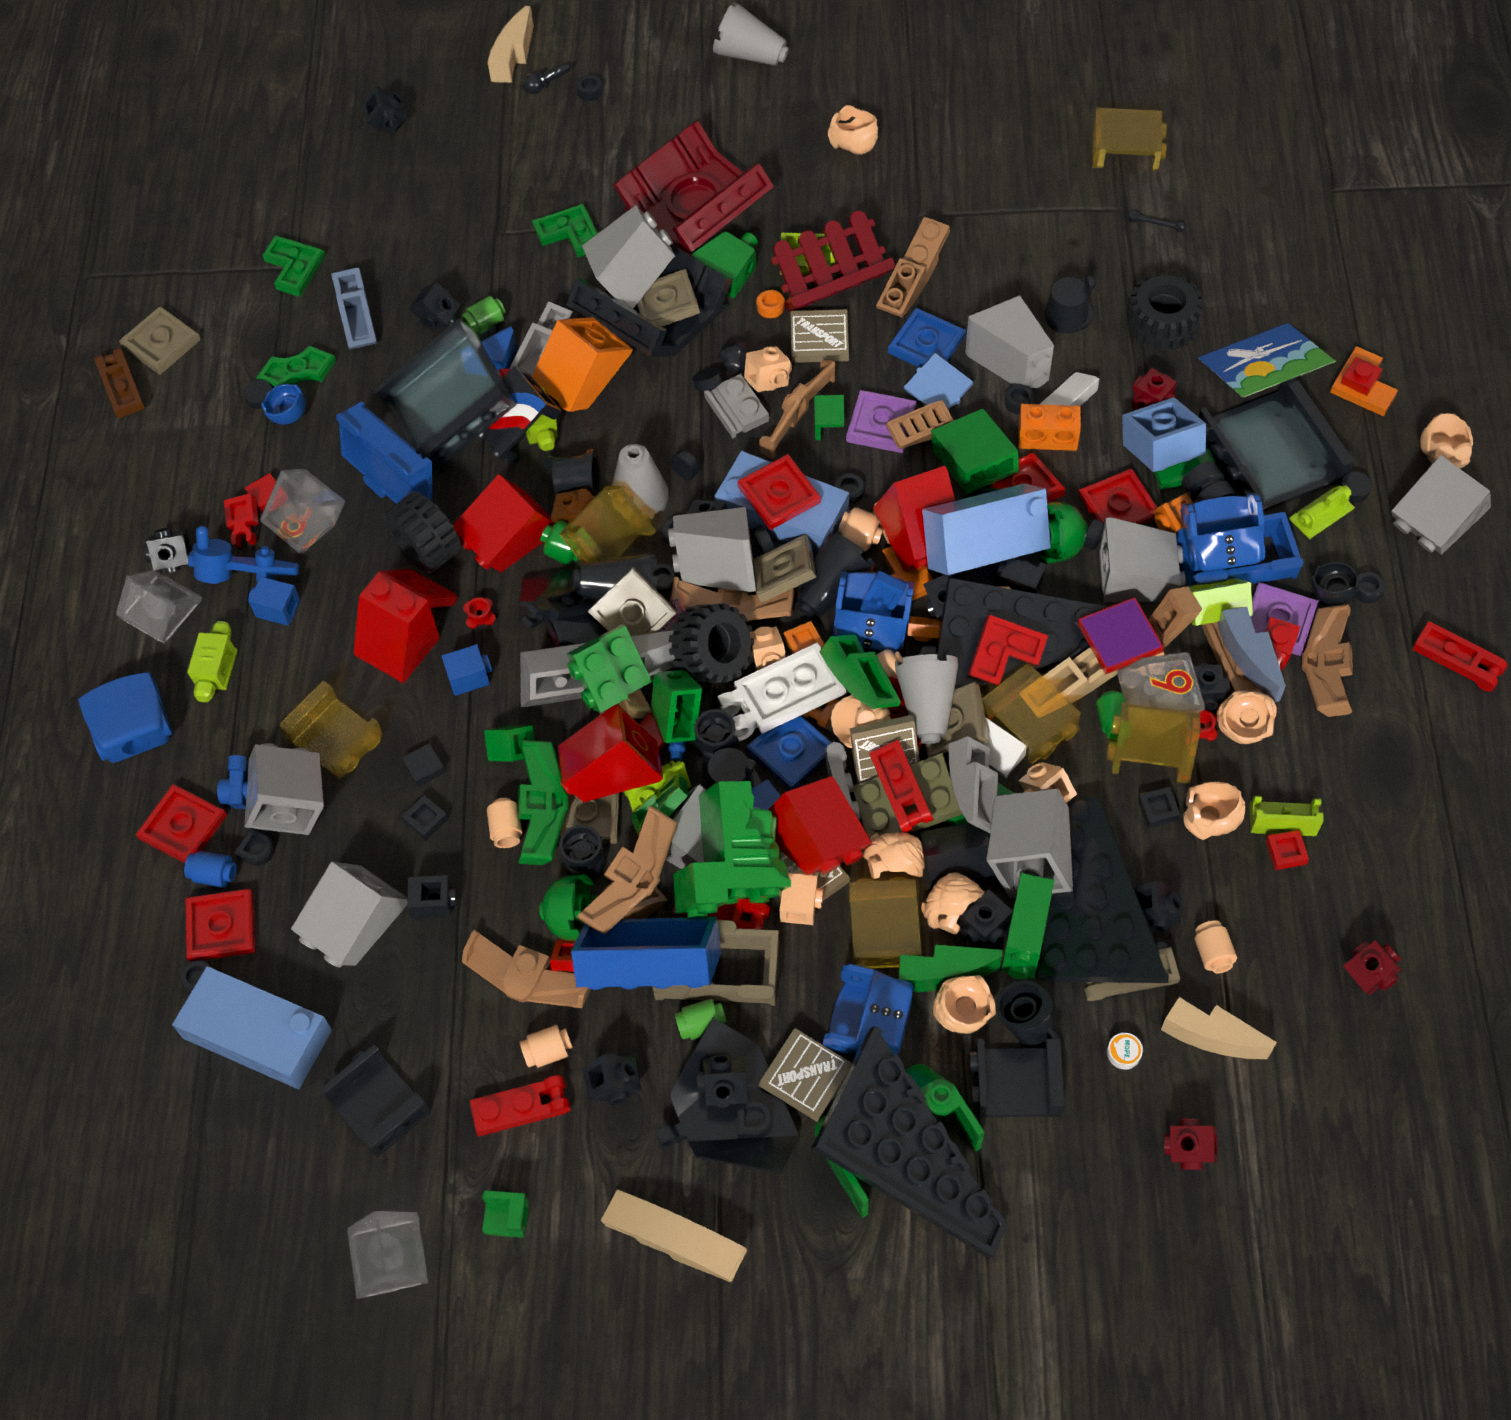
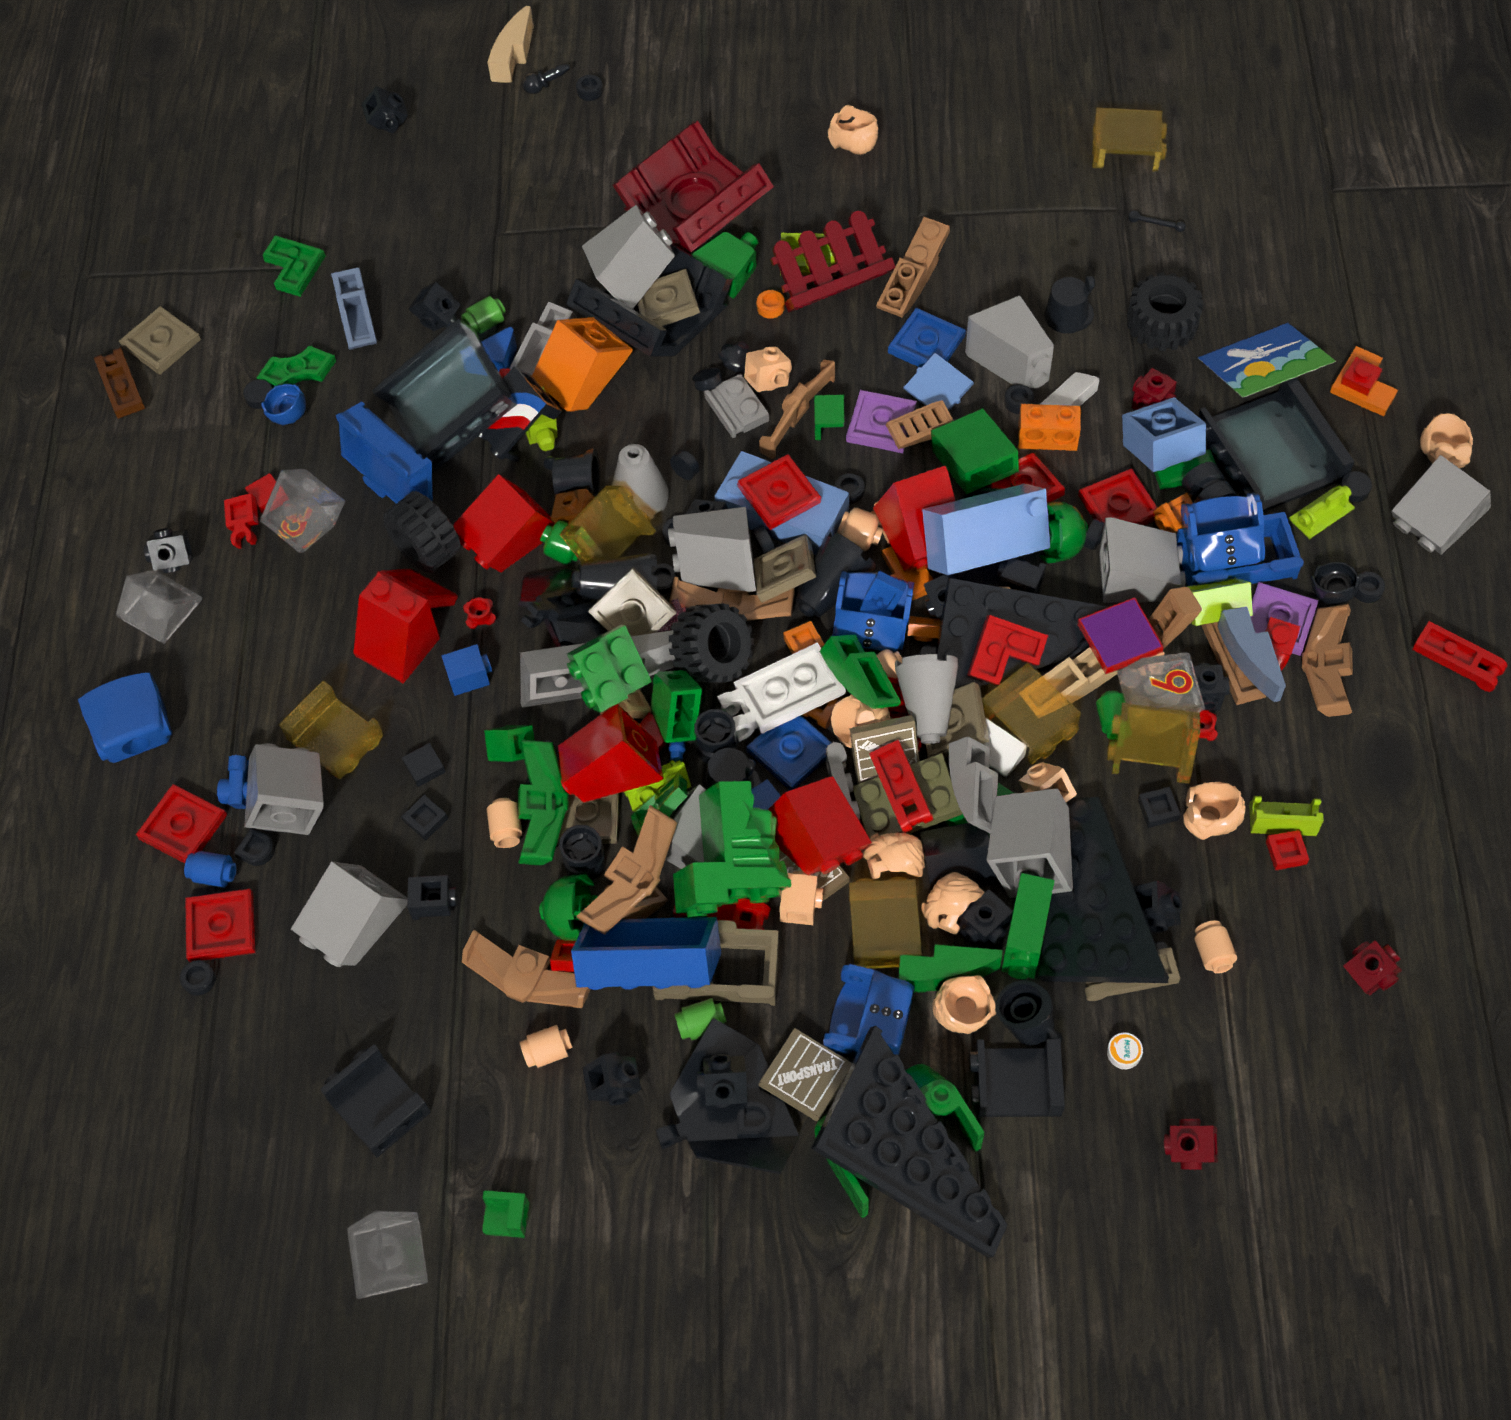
medium blue brick [172,966,332,1090] -> none
lime piece [187,621,238,702] -> none
blue piece [188,526,299,584] -> none
blue brick [248,577,301,626] -> none
red plate [470,1075,571,1137] -> none
green tile [532,204,598,258] -> none
tan slope [601,1190,747,1282] -> none
light grey cone [713,2,789,66] -> none
light nougat bracket [750,626,786,671] -> none
dark tan tile [791,310,849,363] -> none
tan slope [1161,997,1277,1059] -> none
light nougat hair [1217,690,1277,744] -> none

